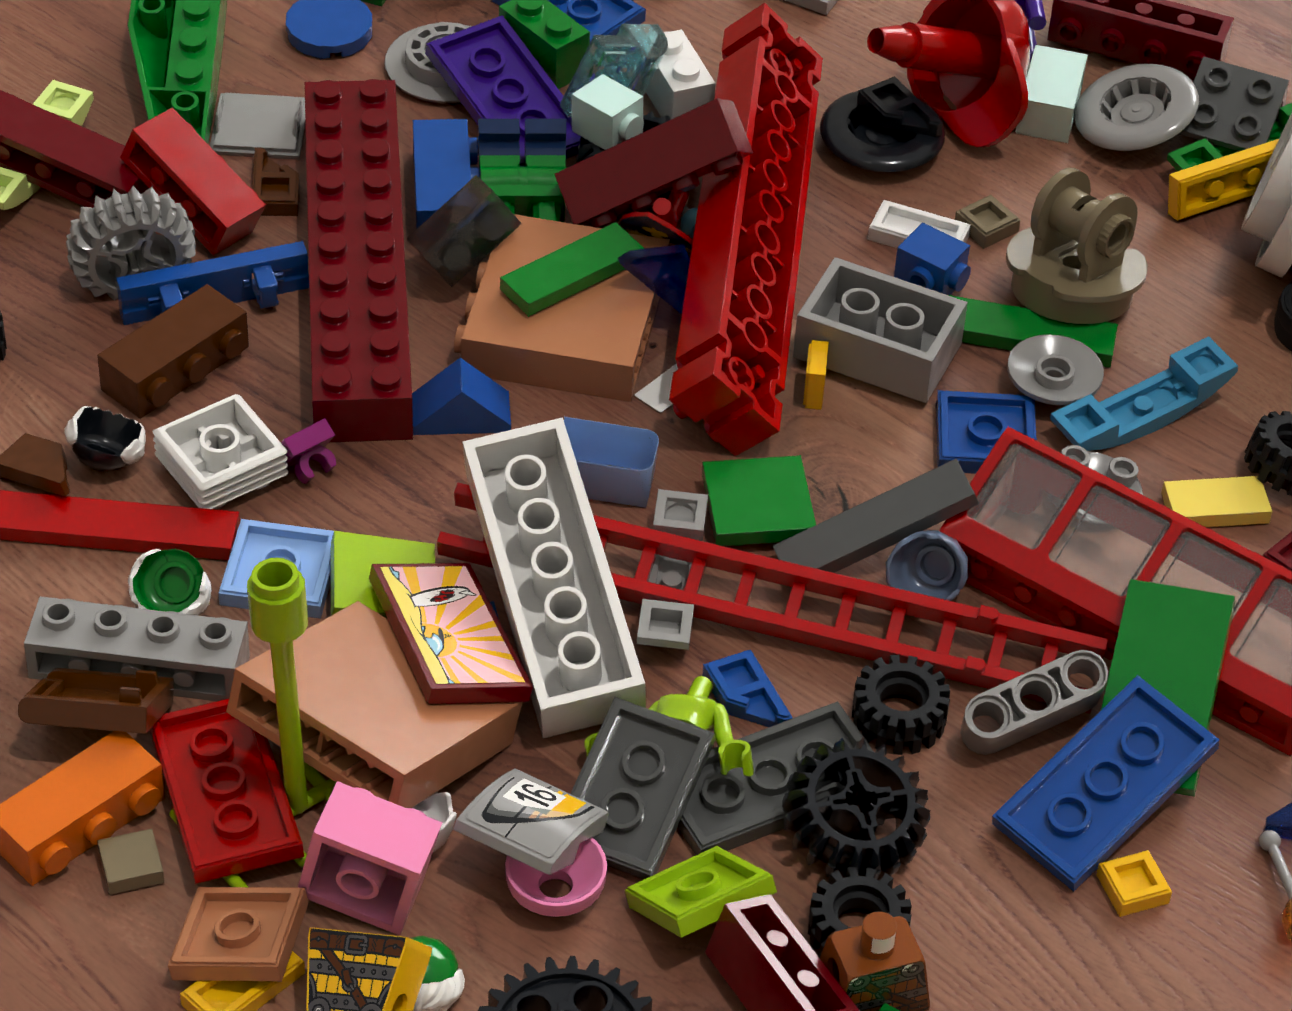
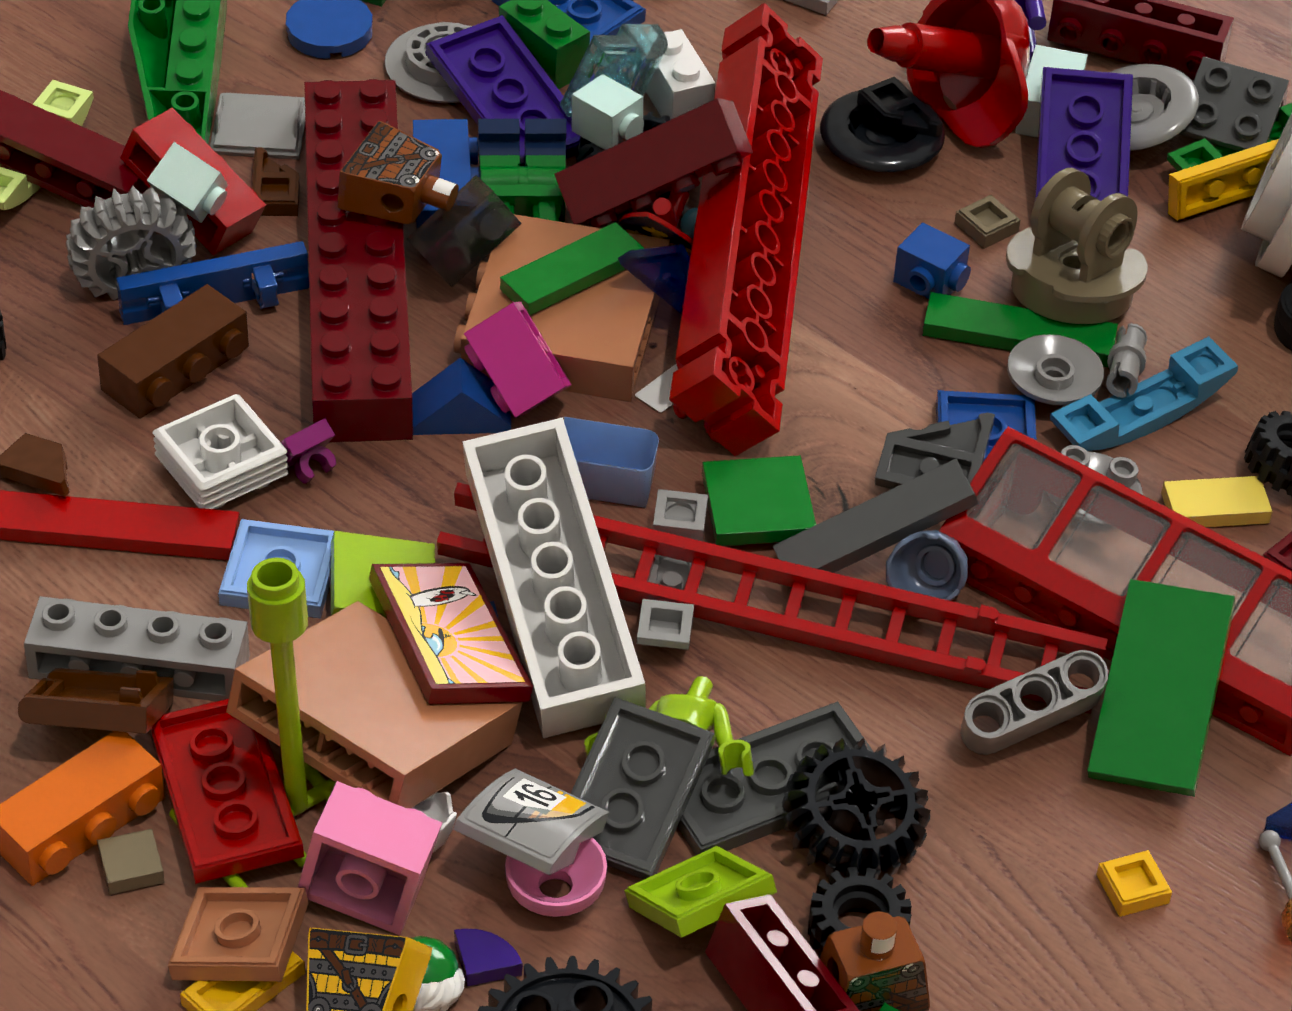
black hair [64,406,146,472] -> none
green hair [128,549,211,615] -> none
blue tile [702,649,793,727] -> none
light grey brick [793,257,968,403] -> none
yellow tile [803,340,829,410] -> none
black tyre [851,655,950,755] -> none
white tile [868,200,971,248] -> none
blue tile [992,675,1220,892] -> none
none -> light aqua brick [147,142,228,223]
none -> dark orange torso [337,120,459,224]
none -> dark purple tile [454,929,523,986]
none -> dark pink brick [464,302,572,418]
none -> dark grey wing [875,412,995,489]
none -> dark purple tile [1034,67,1133,203]
none -> light grey pin [1106,323,1147,398]

